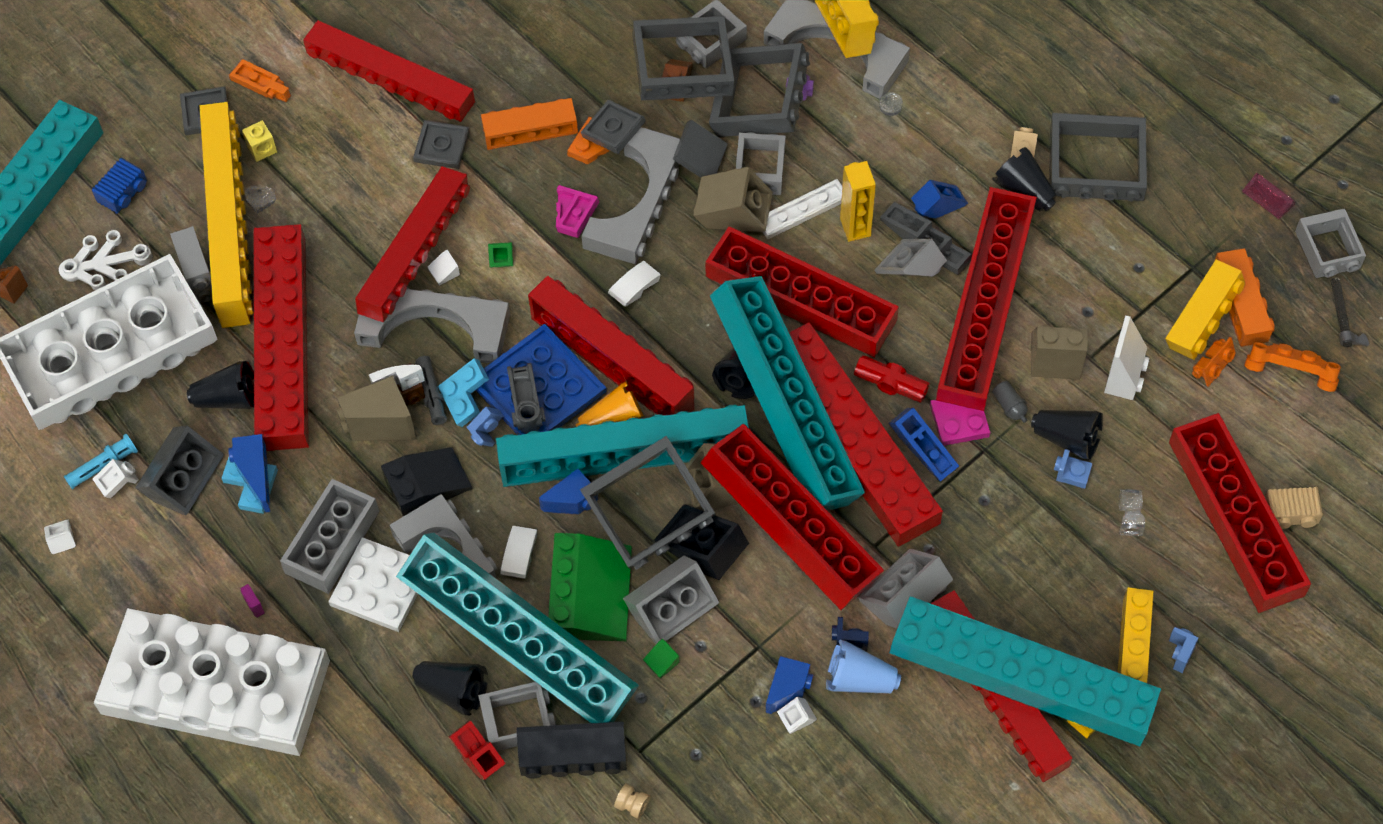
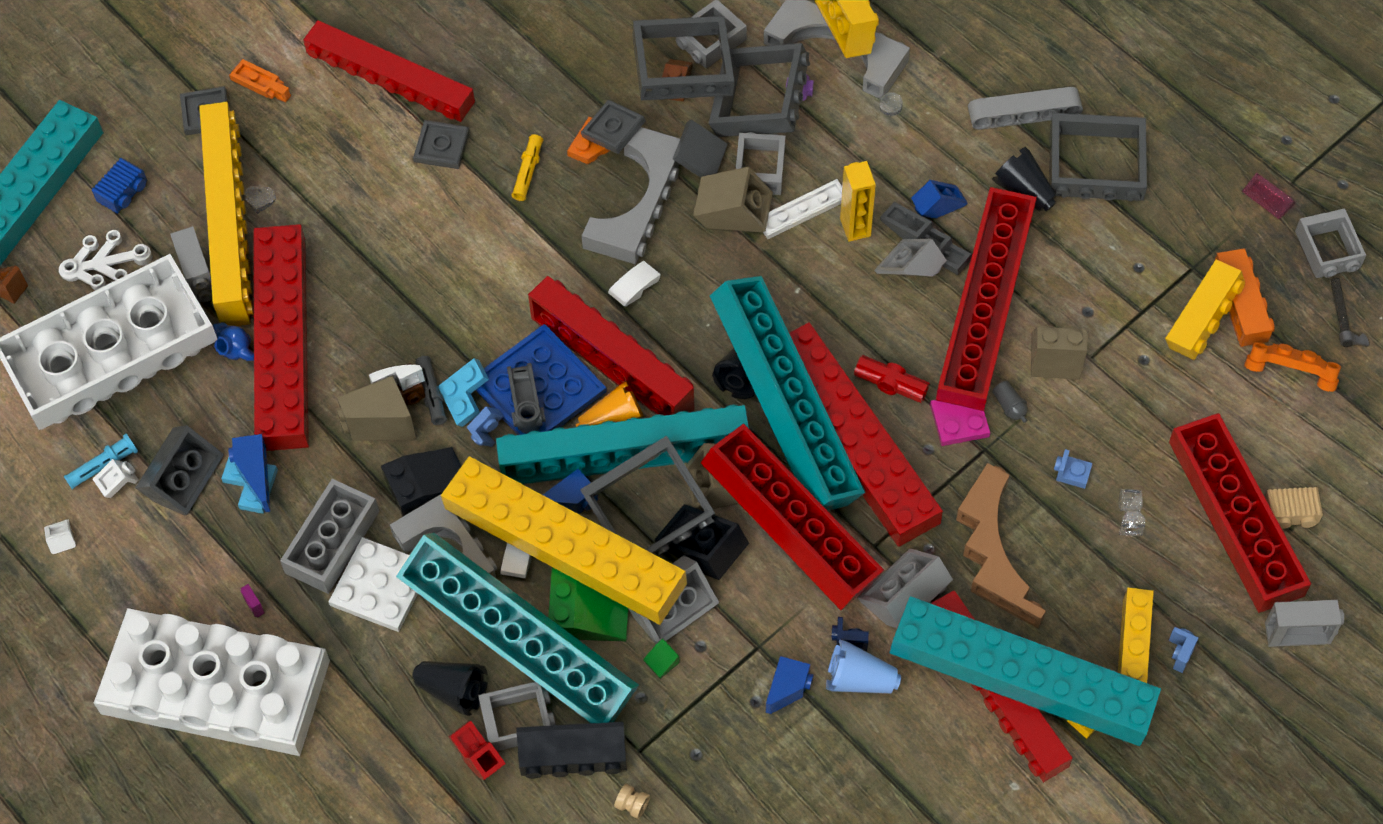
black cone [187,361,254,409] -> none
light yellow brick [242,120,277,162] -> none
light grey arch [354,288,510,363] -> none
red brick [355,166,470,323] -> none
white slope [427,250,460,286] -> none
orange brick [481,98,578,150] -> none
green slope [488,242,513,268] -> none
dark pink wing [556,185,599,238] -> none
red brick [705,226,899,358] -> none
white slope [777,697,817,734] -> none
blue slope [888,407,959,482] -> none
tan bracket [1010,127,1038,158] -> none
black cone [1031,410,1103,460] -> none
white slope [1104,315,1149,400] -> none
orange hinge [1192,337,1236,387] -> none
none -> blue piece [212,322,254,361]
none -> yellow brick [441,456,687,625]
none -> yellow pin [511,134,544,201]
none -> medium nougat arch [956,463,1046,628]
none -> light grey beam [968,87,1083,130]
none -> light grey window [1265,600,1344,647]

